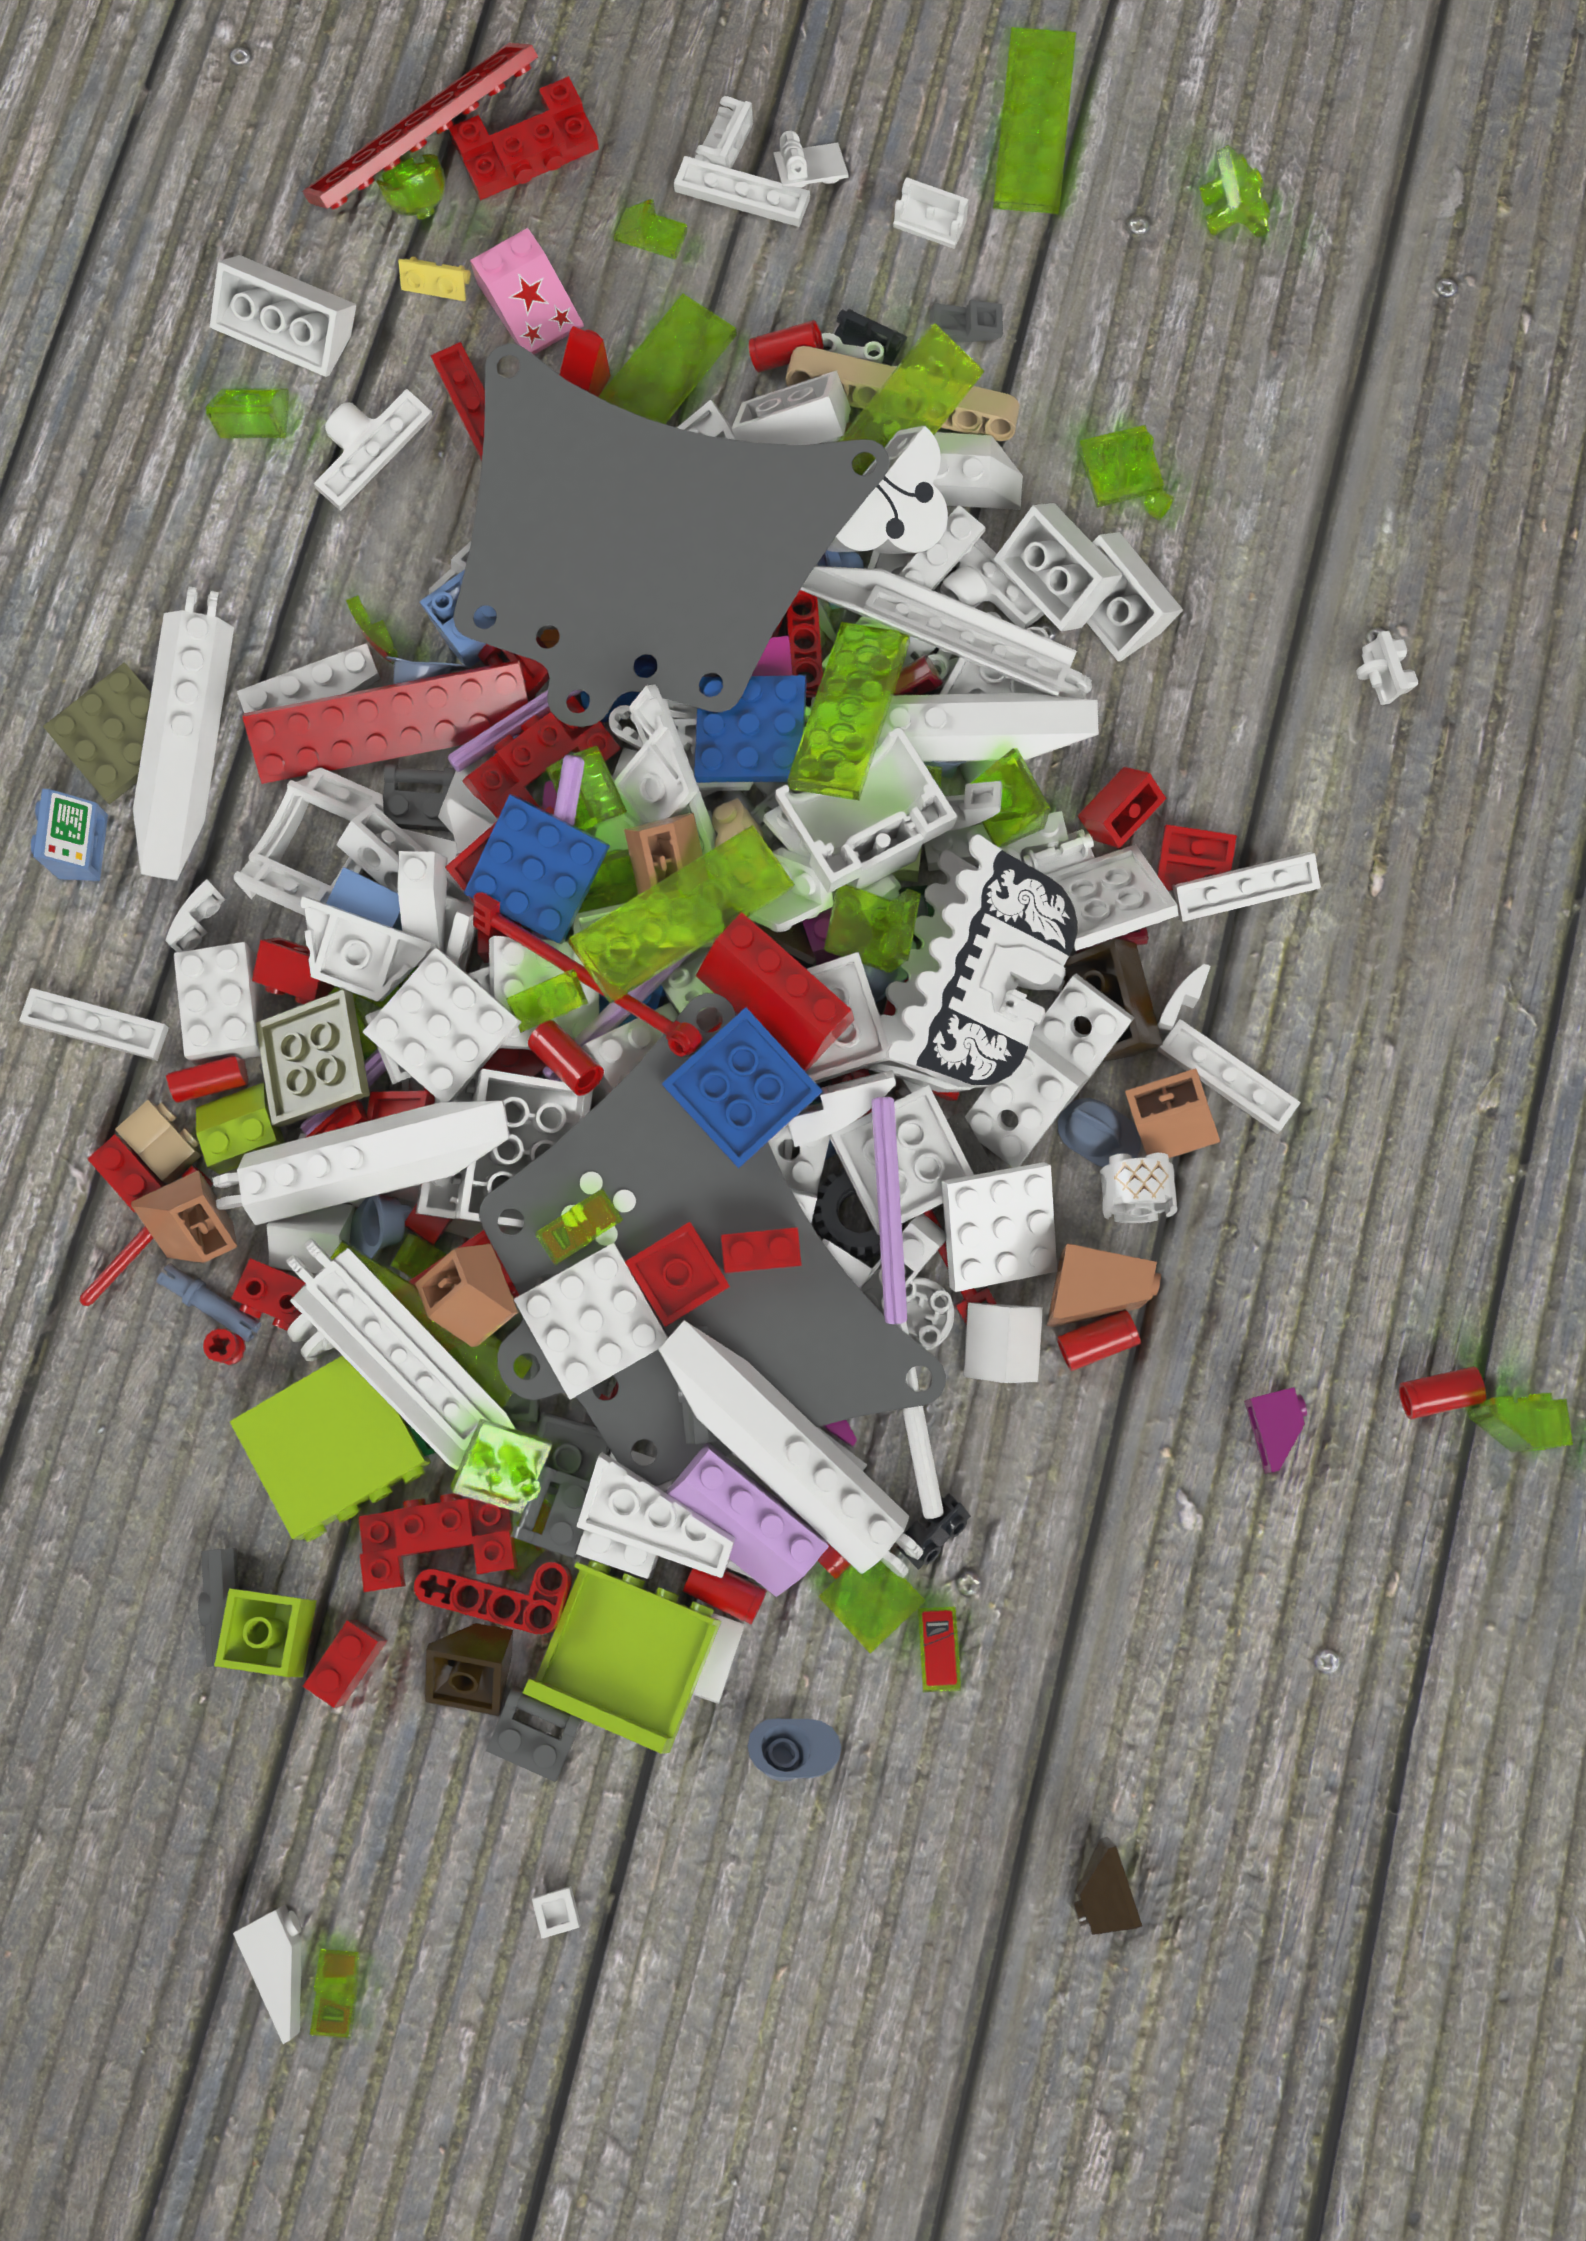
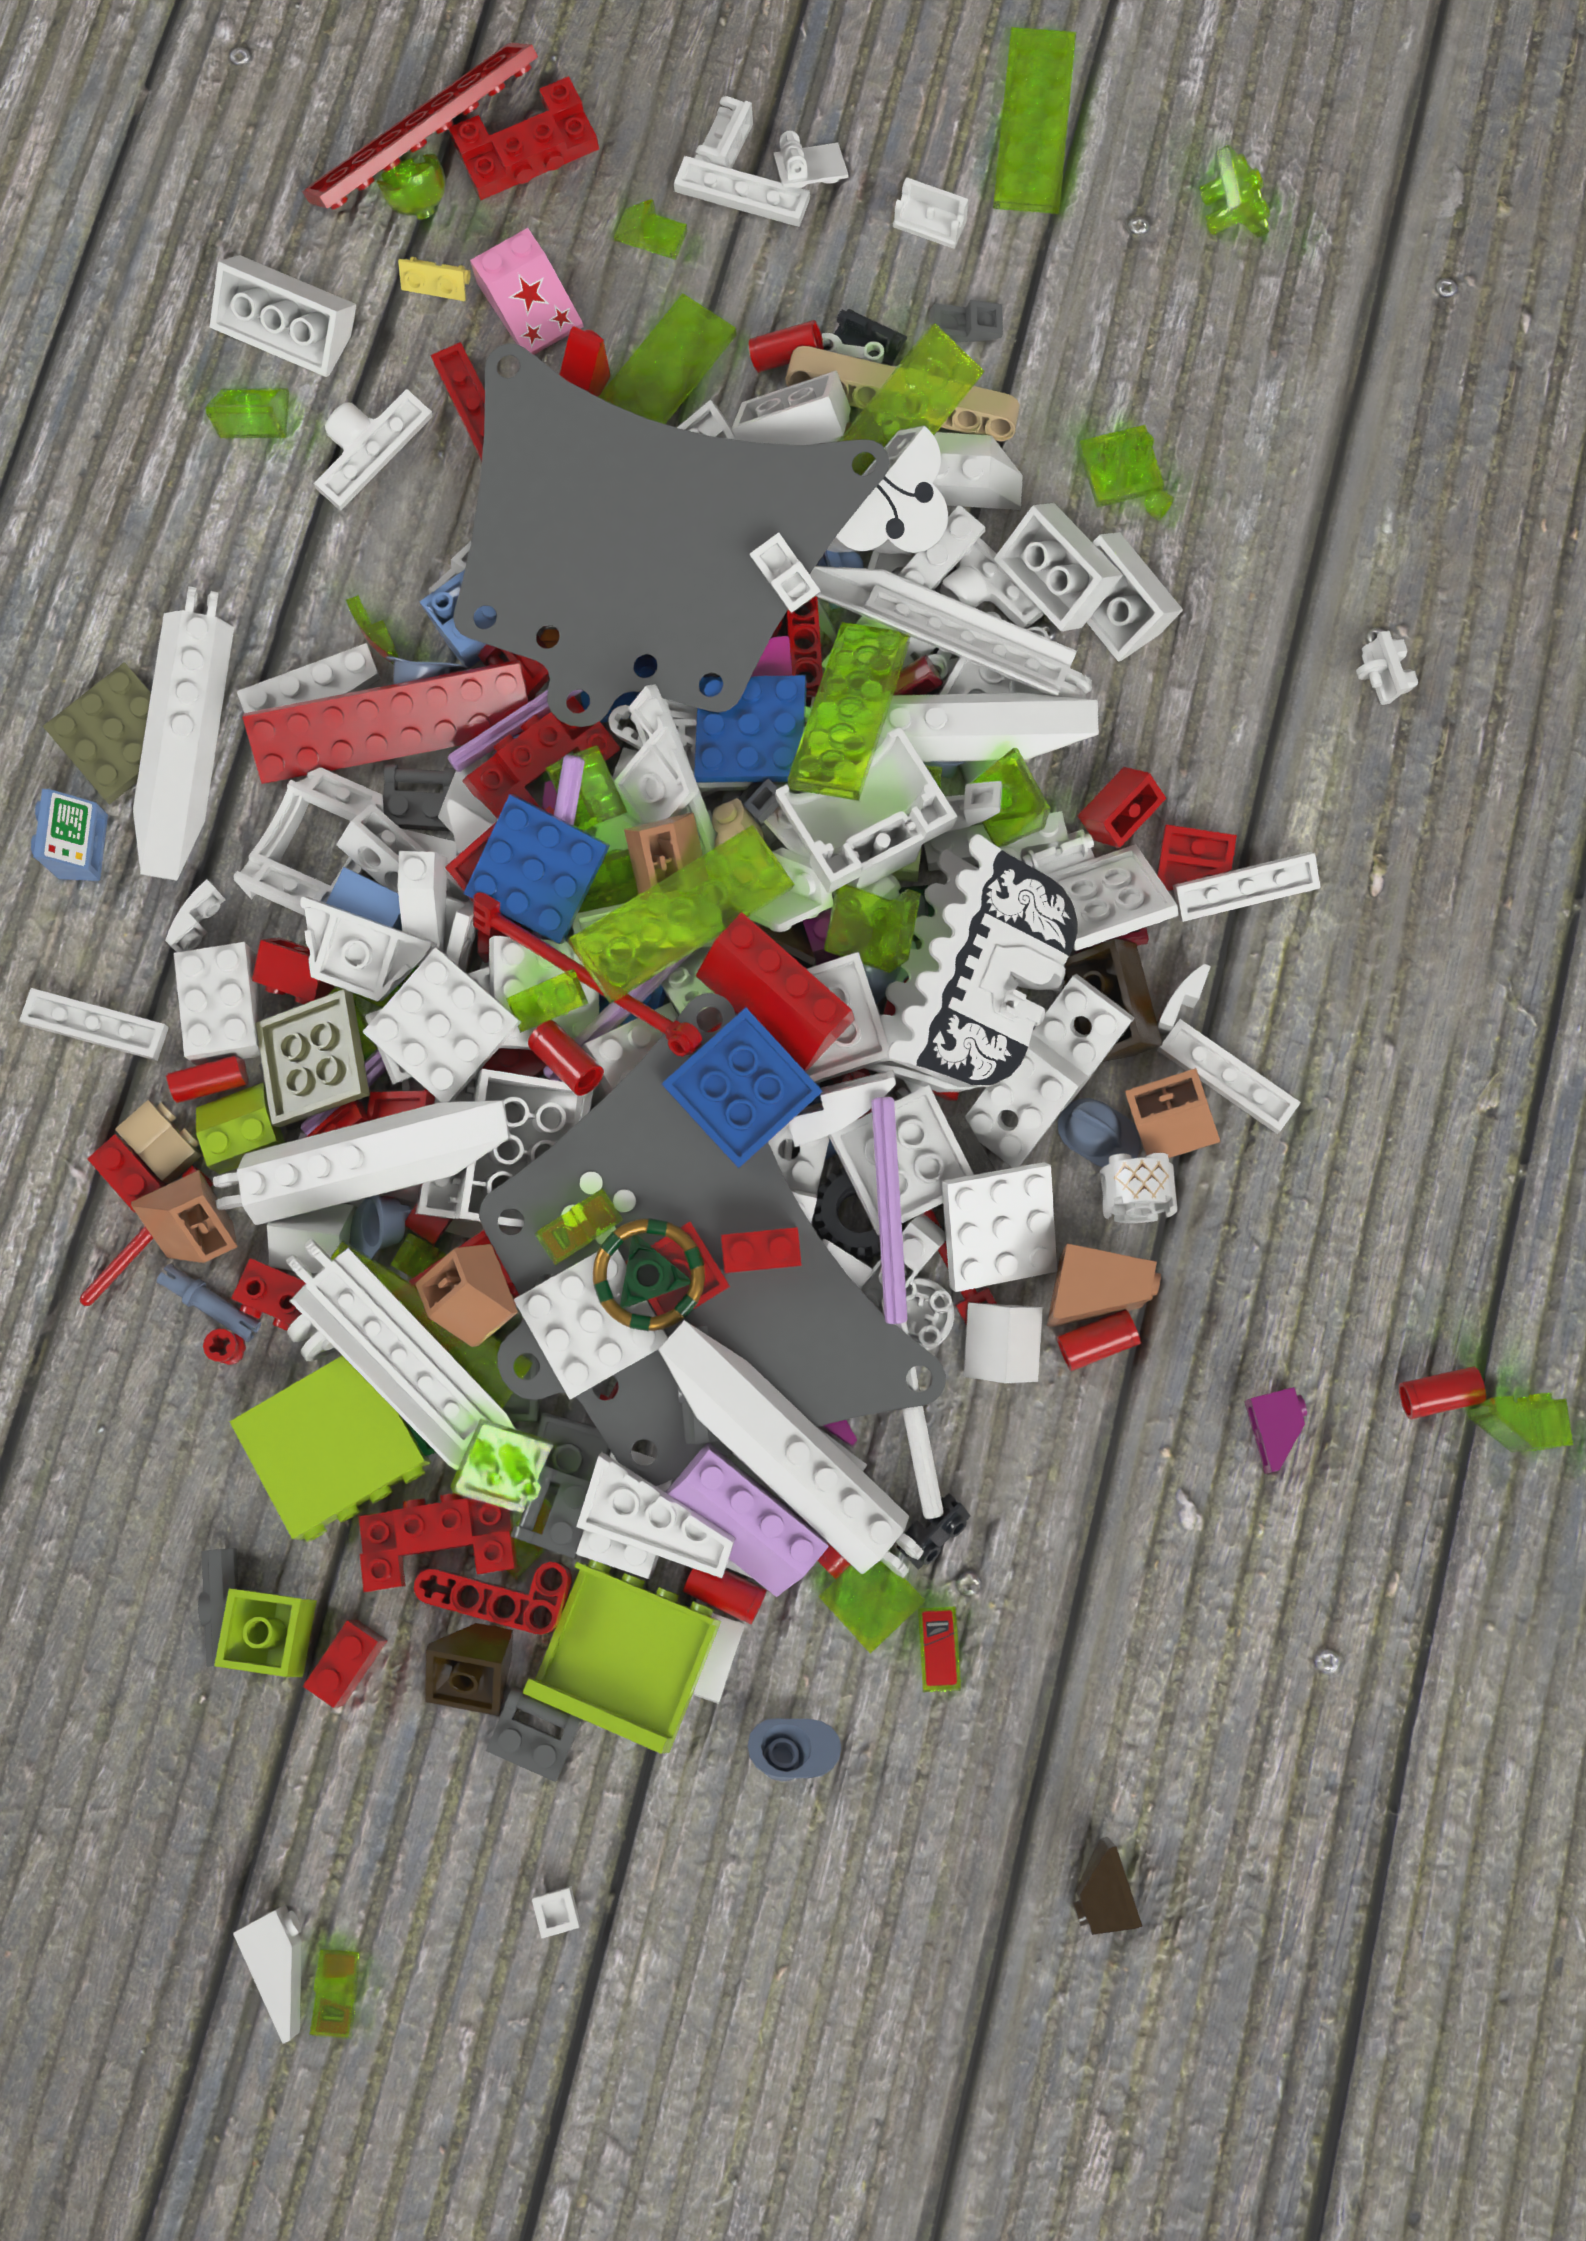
none -> dark green piece [593,1218,705,1332]
none -> dark grey slope [738,779,779,823]
none -> white slope [750,532,821,613]

